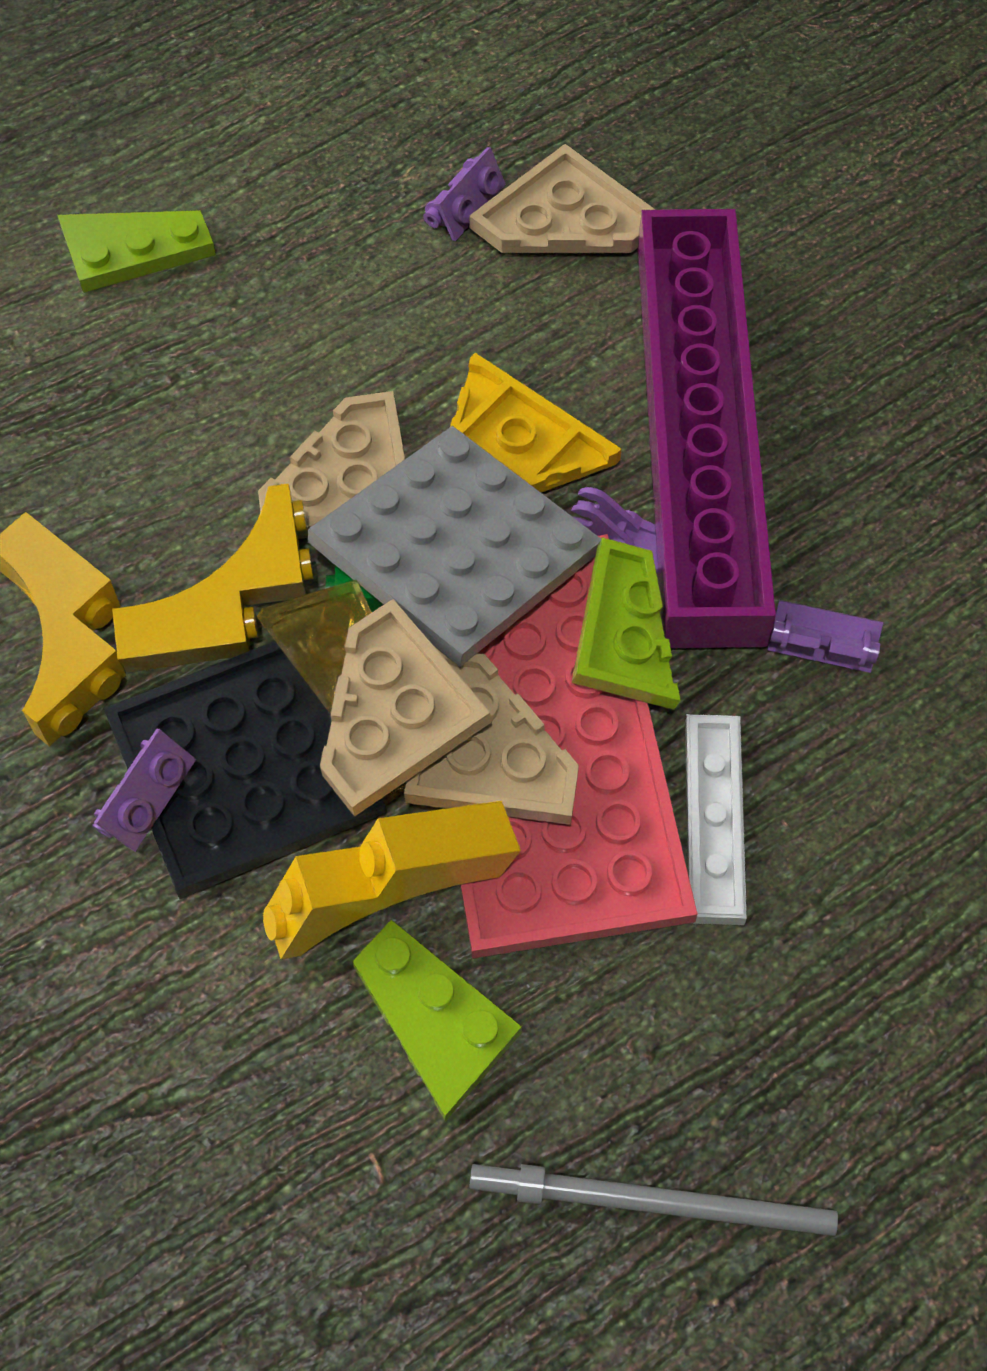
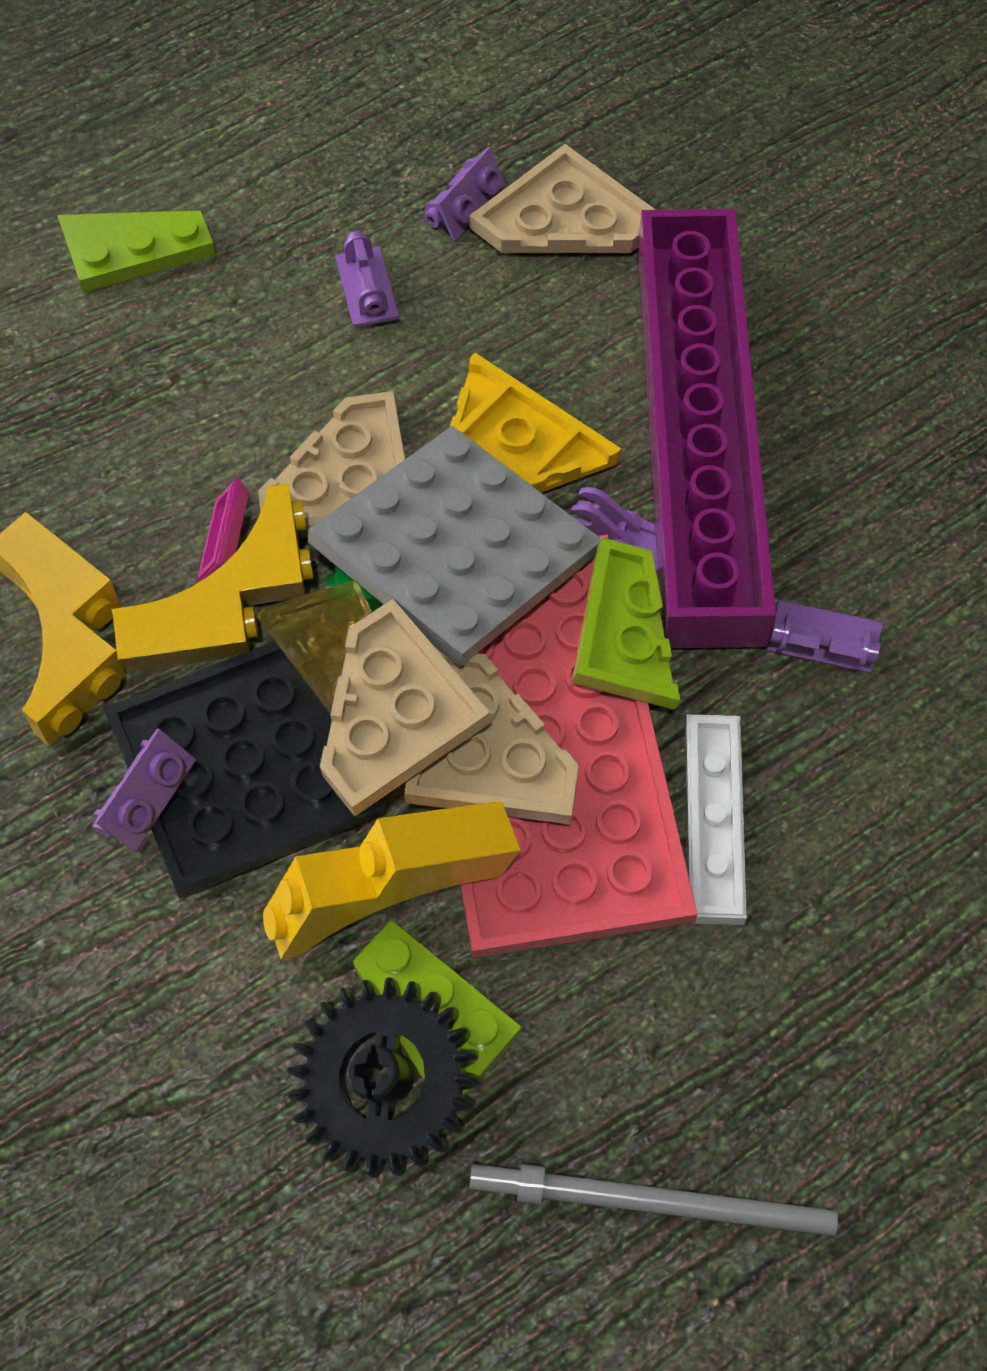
none -> dark pink tile [197,479,249,583]
none -> black gear [287,977,479,1178]
none -> medium lavender hinge [335,231,399,328]

